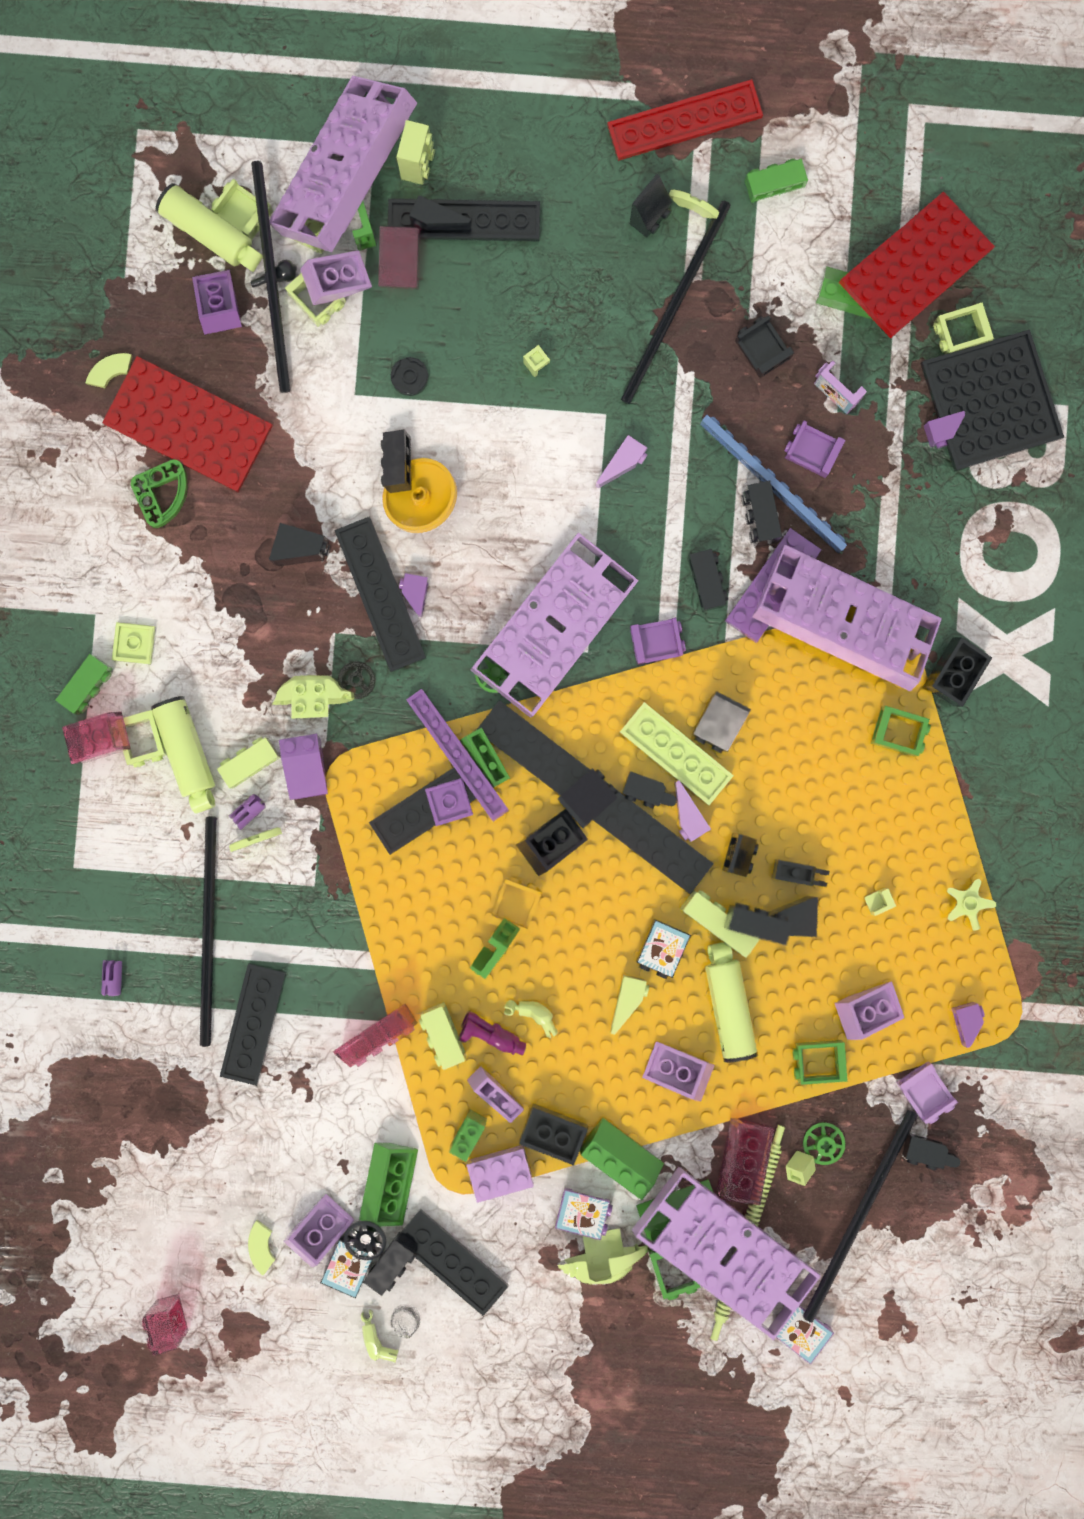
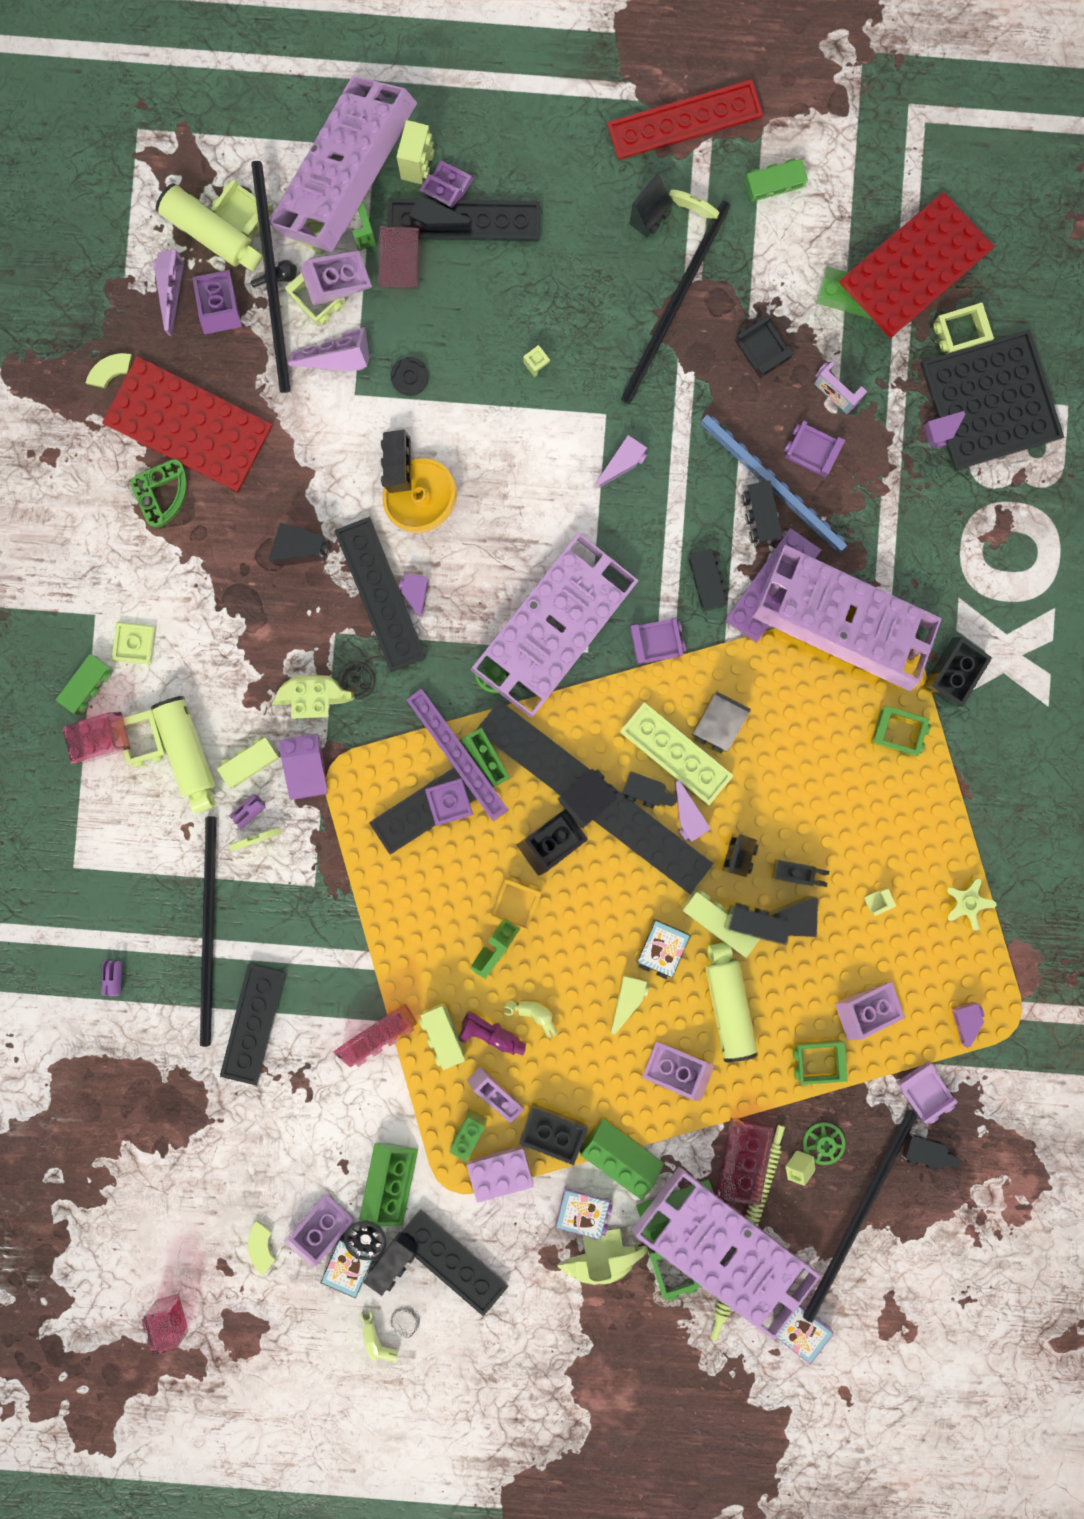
none -> lavender wedge [153,249,184,336]
none -> lavender wedge [288,327,370,371]
none -> medium lavender slope [420,161,474,208]

